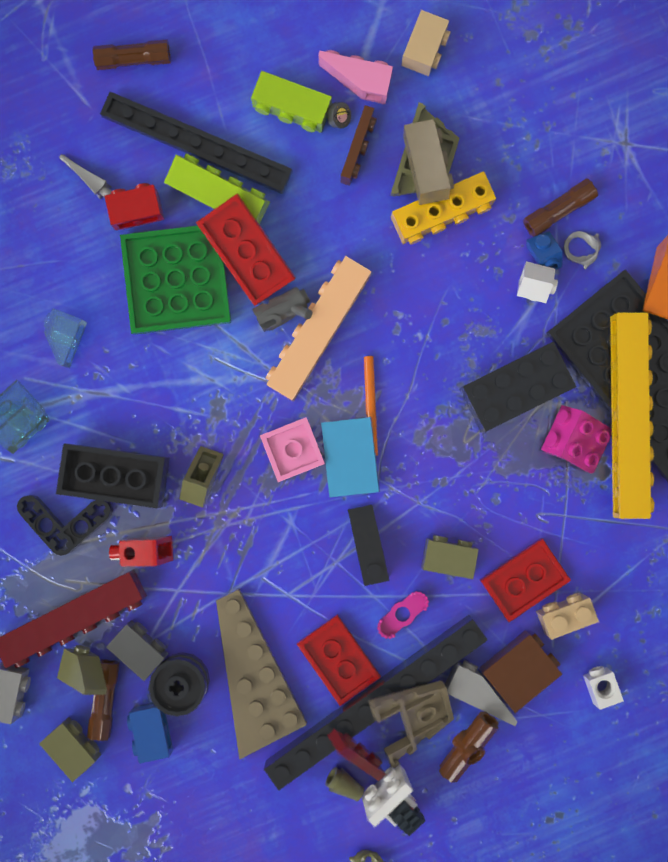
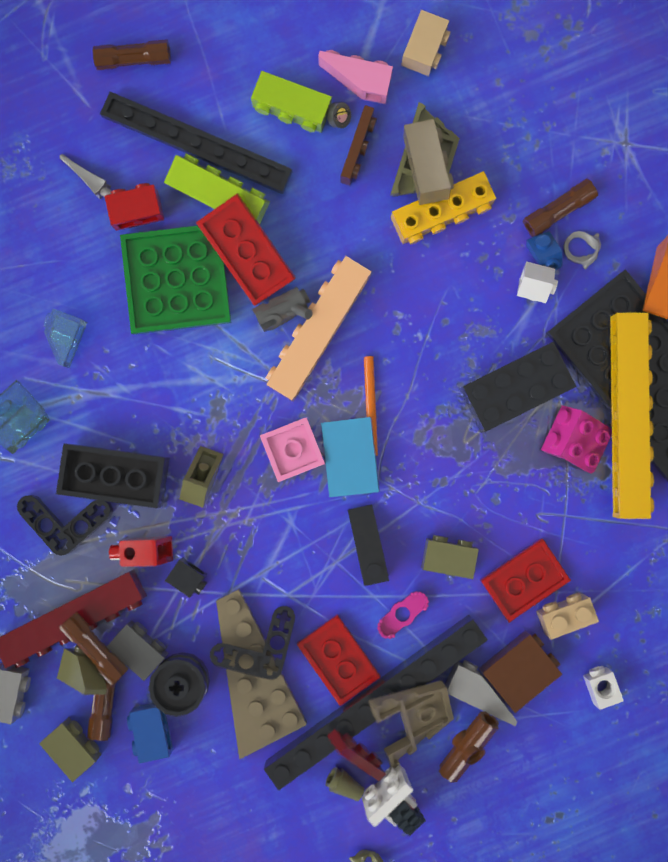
none -> reddish brown axle [59,612,128,685]
none -> black brick [165,557,207,598]
none -> black beam [210,606,295,680]

